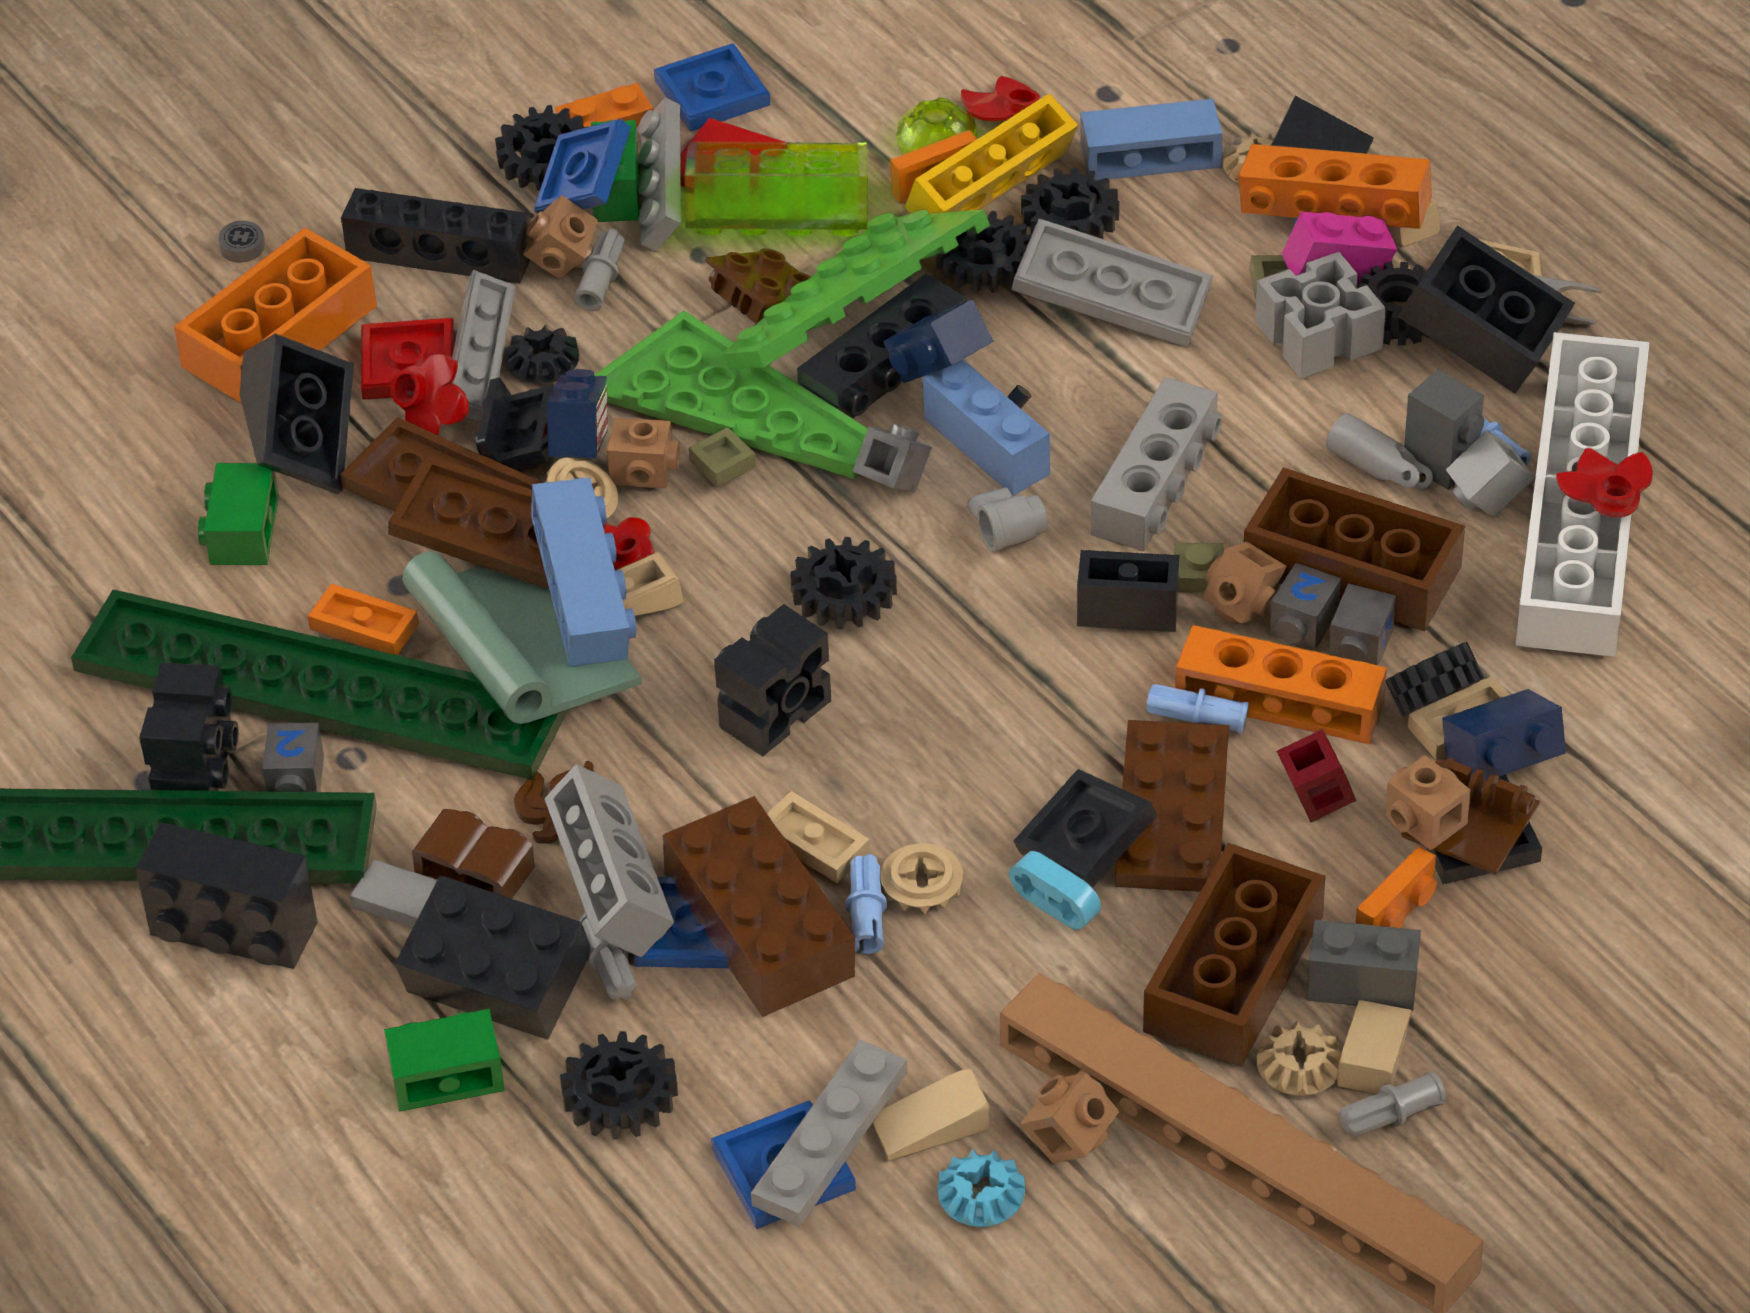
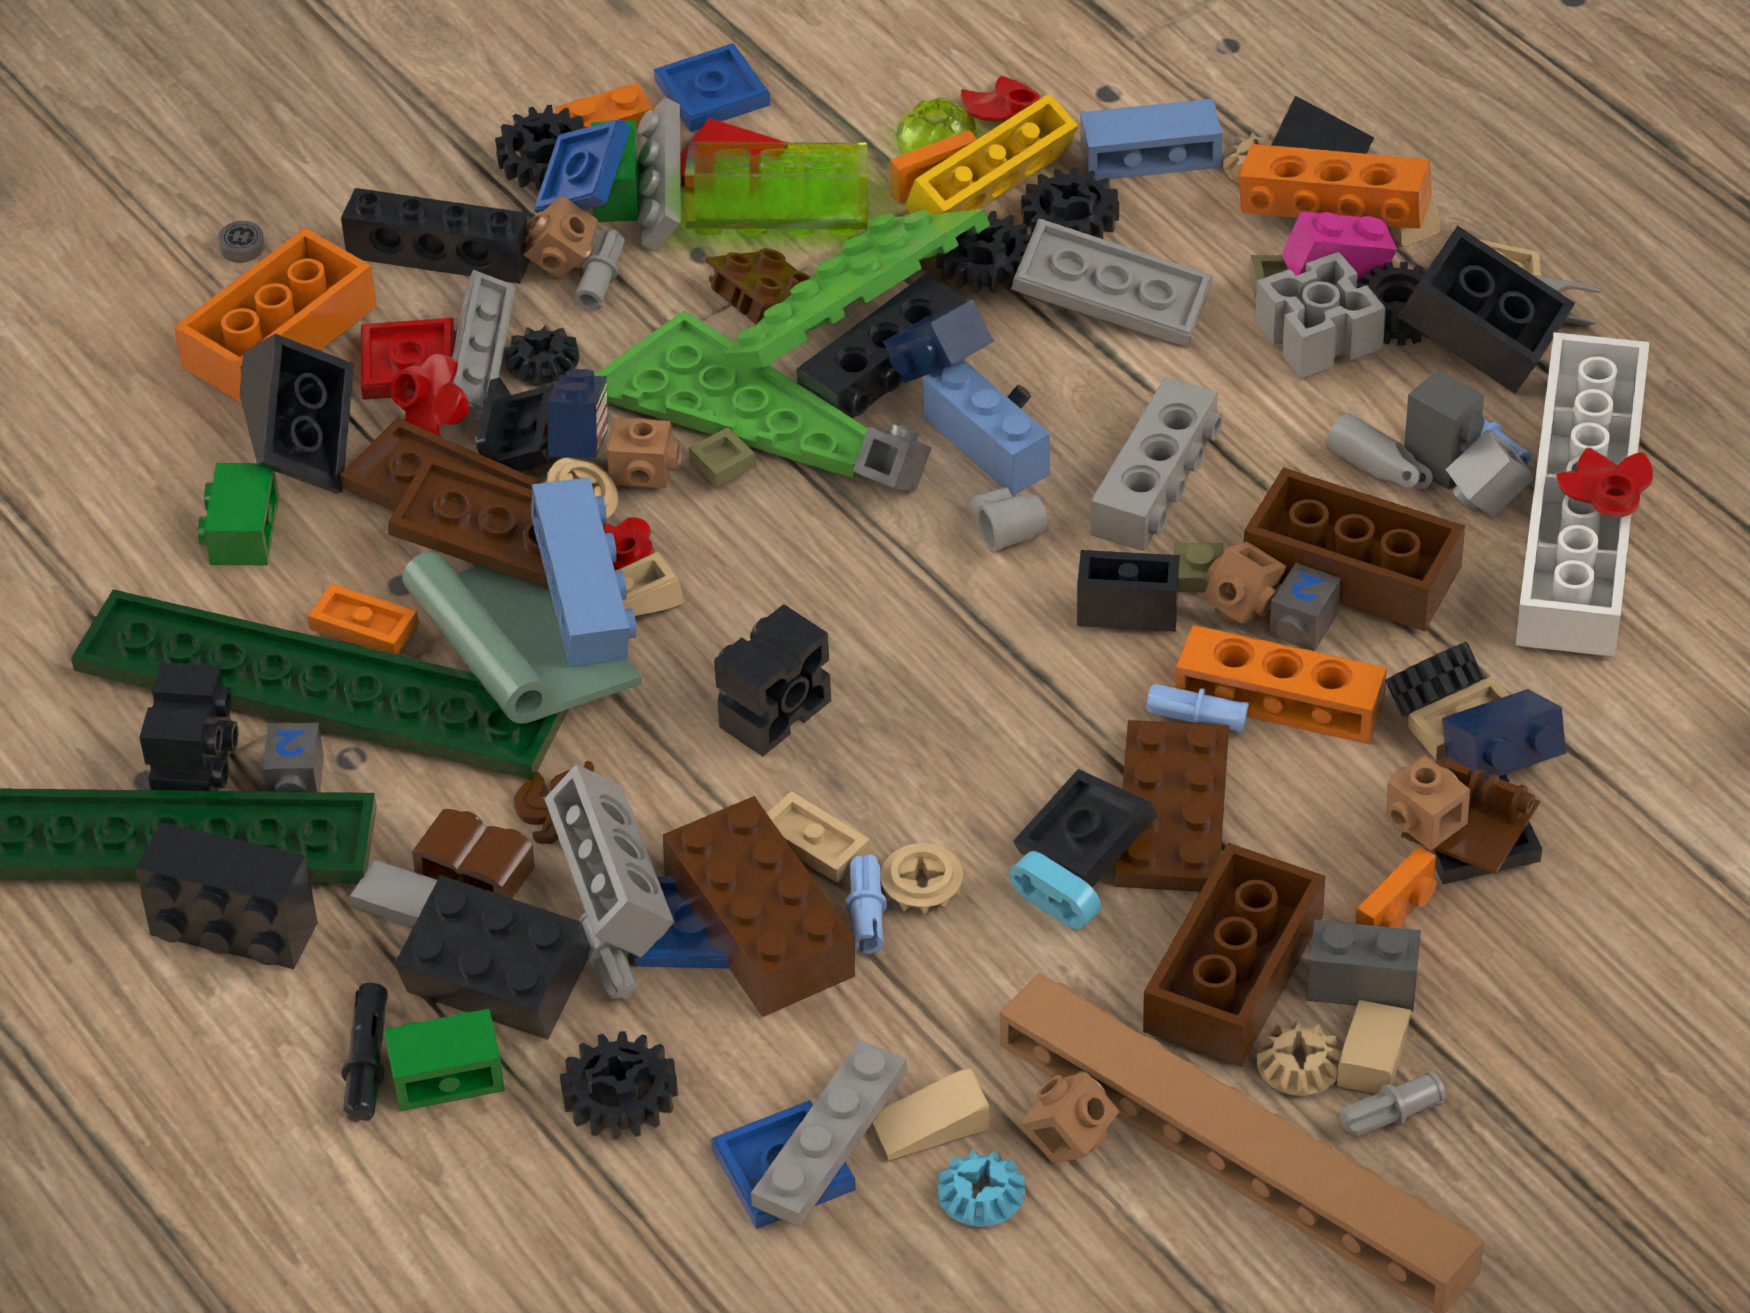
black gear [790,537,897,629] -> none
dark red brick [1276,729,1357,823] -> none
flat silver brick [1329,584,1396,665] -> none
none -> black axle [341,983,388,1123]

